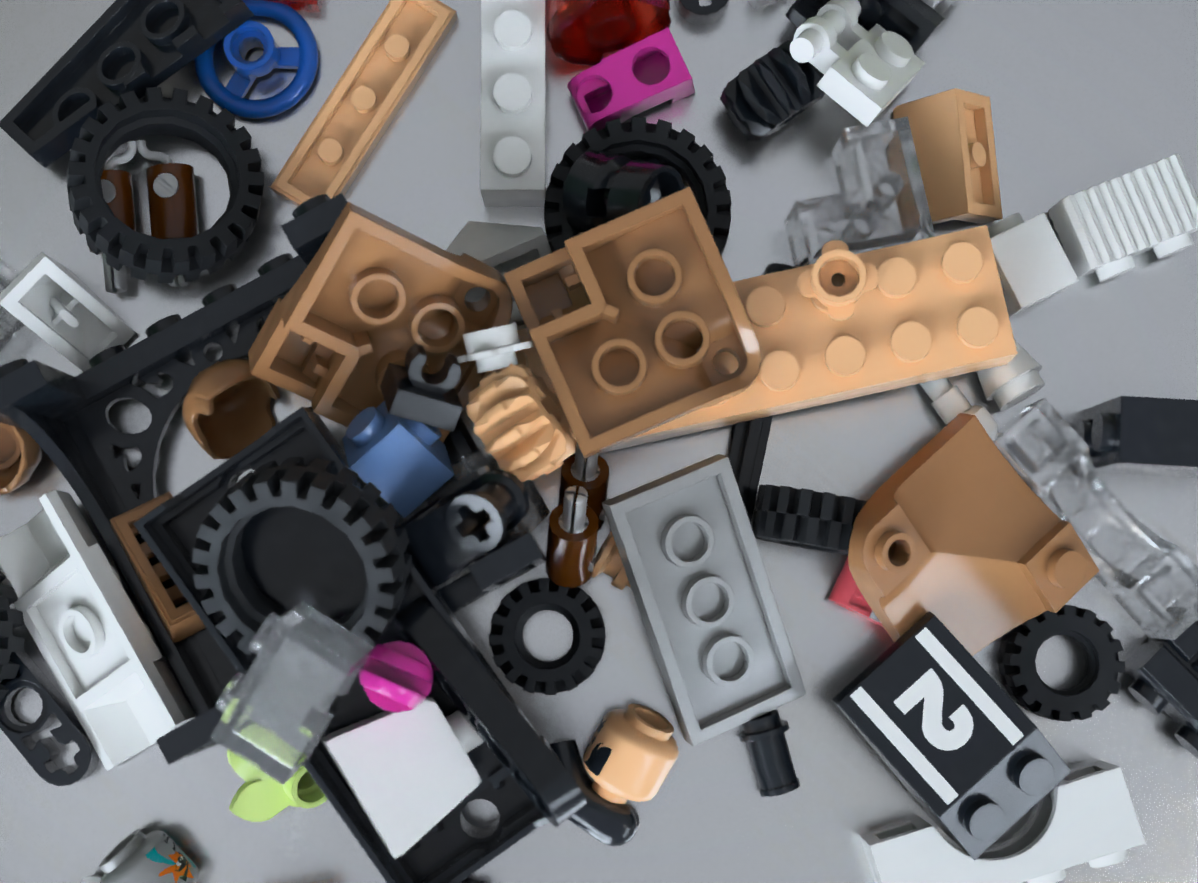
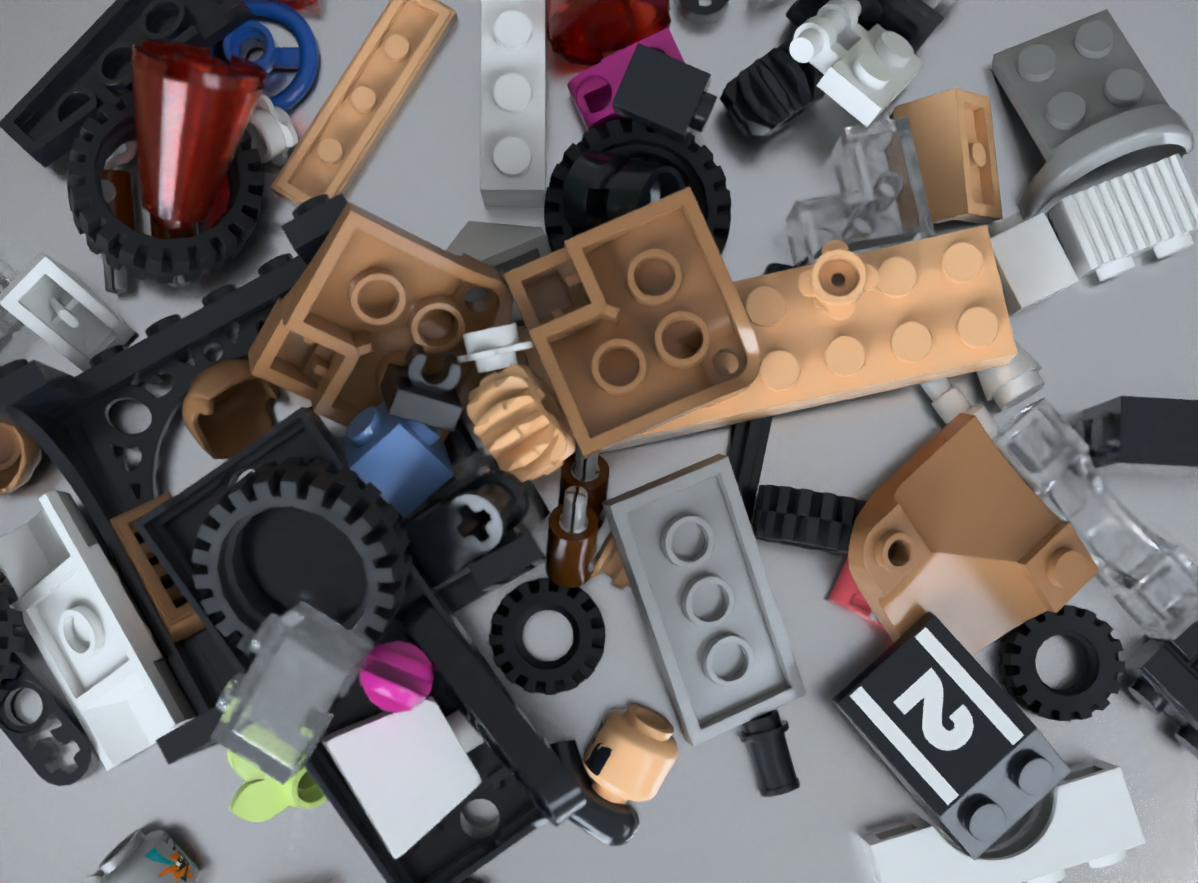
none -> clear red cone [130,40,267,230]
none -> white plate [237,94,298,166]
none -> black brick [612,43,717,143]
none -> light grey piece [991,9,1194,217]

